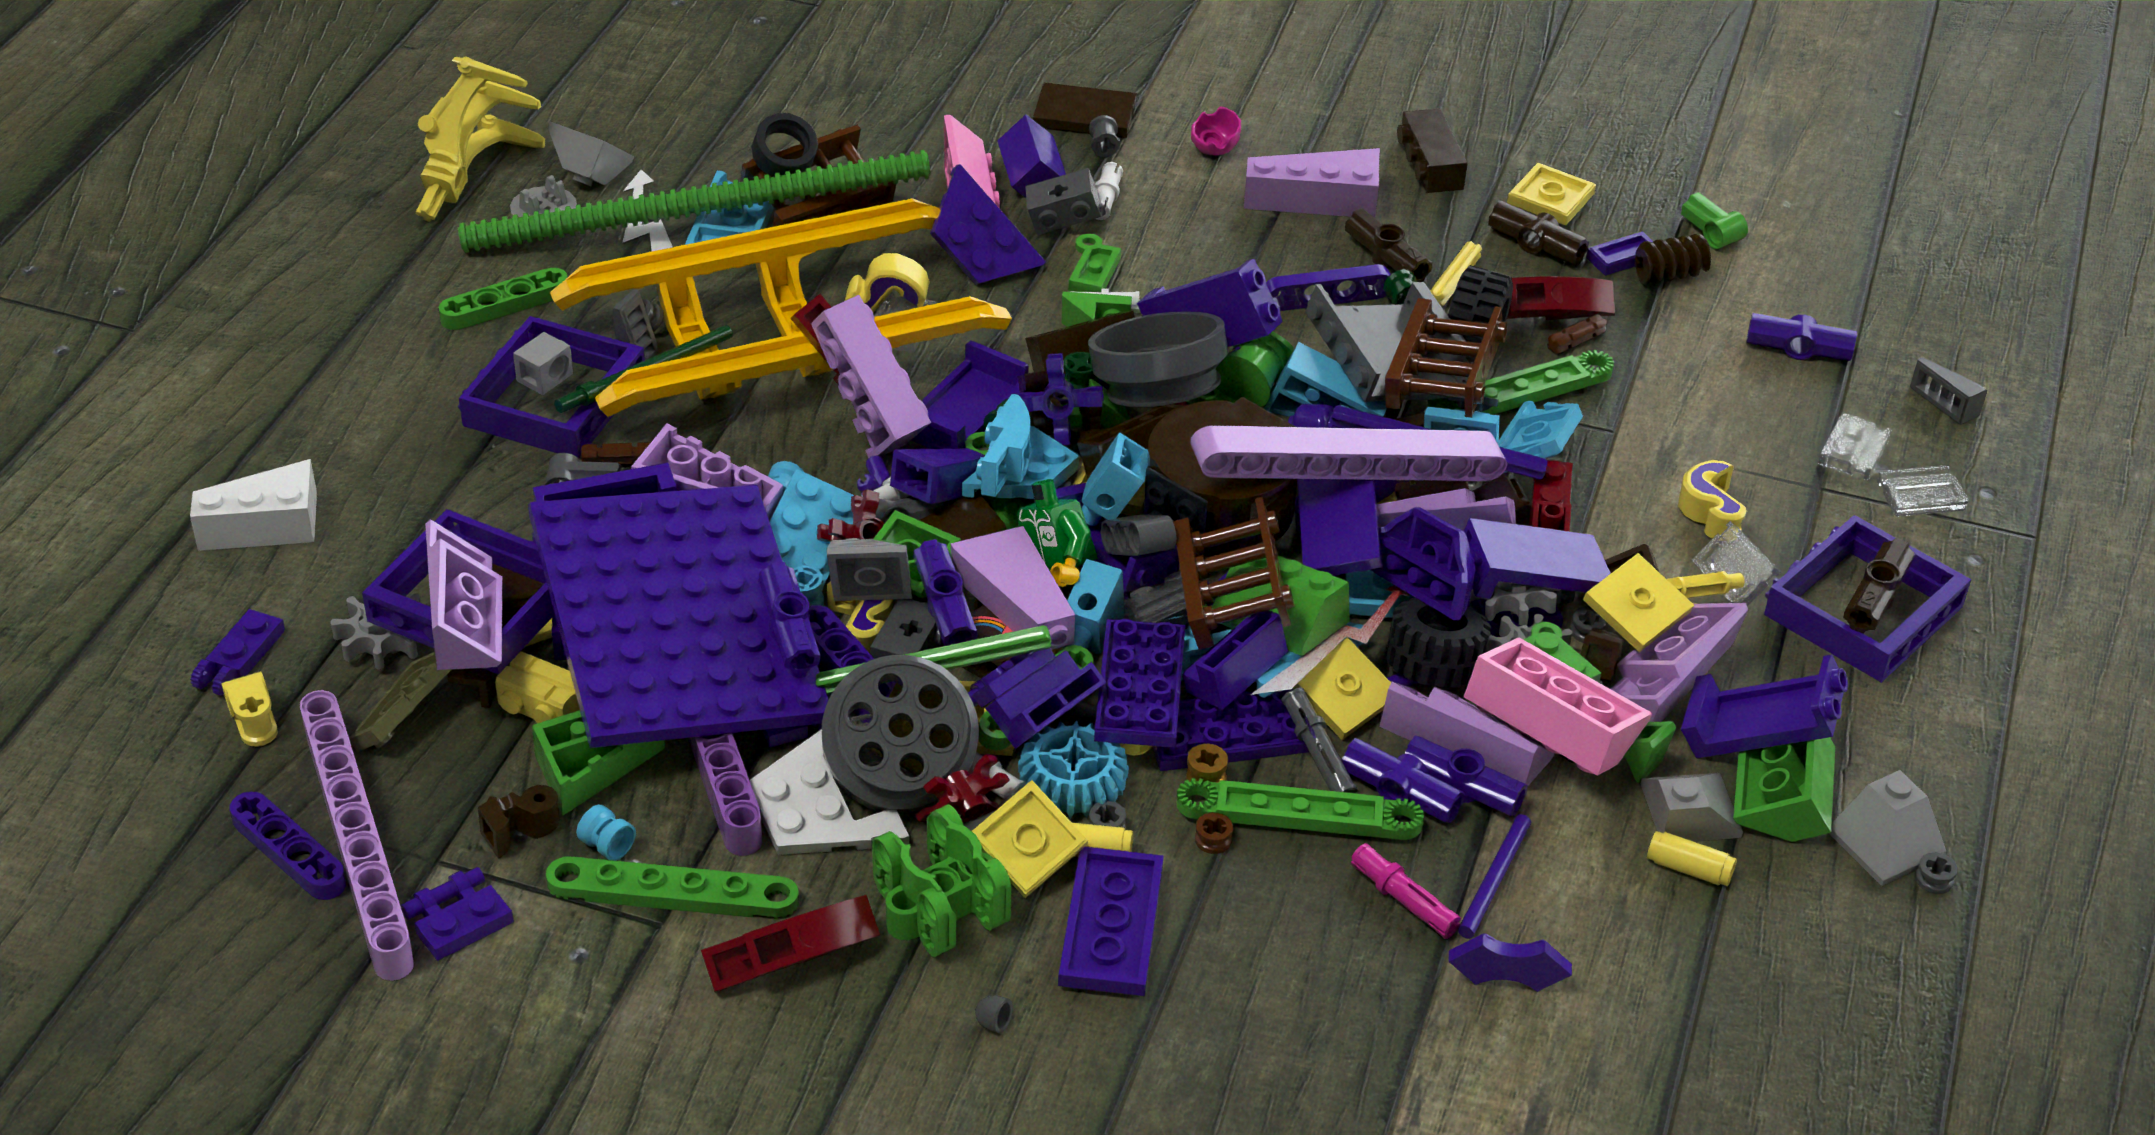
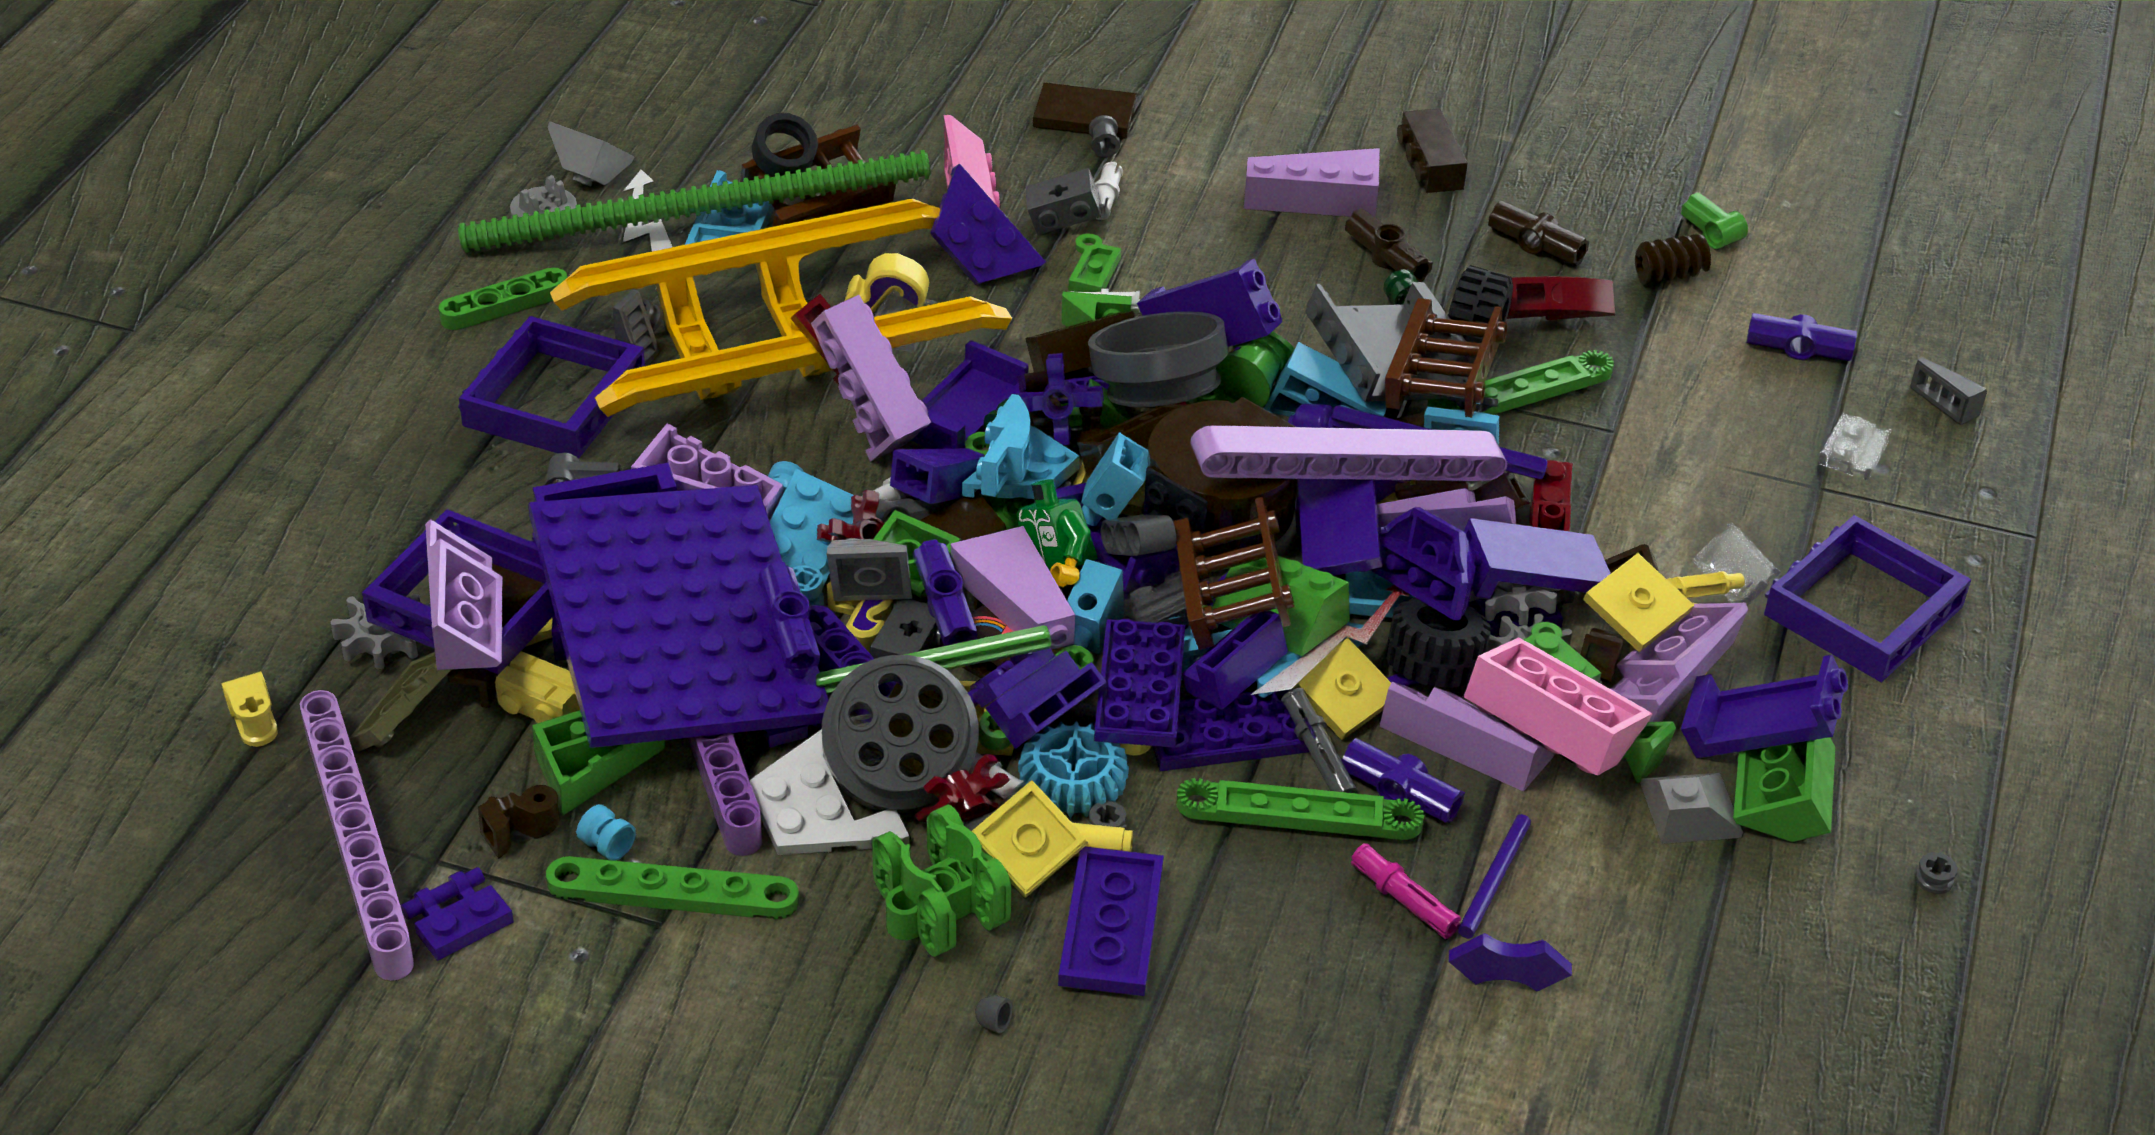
white wedge [190,459,317,551] -> none
dark purple hinge [190,609,285,696] -> none
dark purple beam [230,791,346,900] -> none
light yellow piece [416,57,545,222] -> none
light grey brick [513,332,573,395] -> none
dark green bar [554,325,733,413] -> none
reddish brown axle [581,442,651,465] -> none
dark red slope [701,895,880,993] -> none
dark purple arm [857,456,891,495] -> none
dark purple piece [997,114,1066,198] -> none
dark green wheel [1064,352,1099,389] -> none
pearl gold wheel [1186,743,1228,783] -> none
dark pink hair [1191,107,1241,155] -> none
reddish brown bush [1195,813,1233,854] -> none
dark purple beam [1266,264,1391,311] -> none
dark purple piece [1405,735,1528,816] -> none
light yellow axle [1430,241,1482,307] -> none
medium azure wing [1489,401,1583,481] -> none
light yellow plate [1507,163,1596,225] -> none
reddish brown axle [1547,314,1607,354] -> none
dark grey bush [1570,606,1607,643] -> none
dark purple tile [1586,231,1653,276] -> none
light yellow piece [1647,831,1737,886] -> none
light yellow animal [1678,460,1746,543] -> none
light grey slope [1829,770,1946,886] -> none
dark brown piece [1843,538,1915,634] -> none
clear plate [1877,465,1968,517] -> none

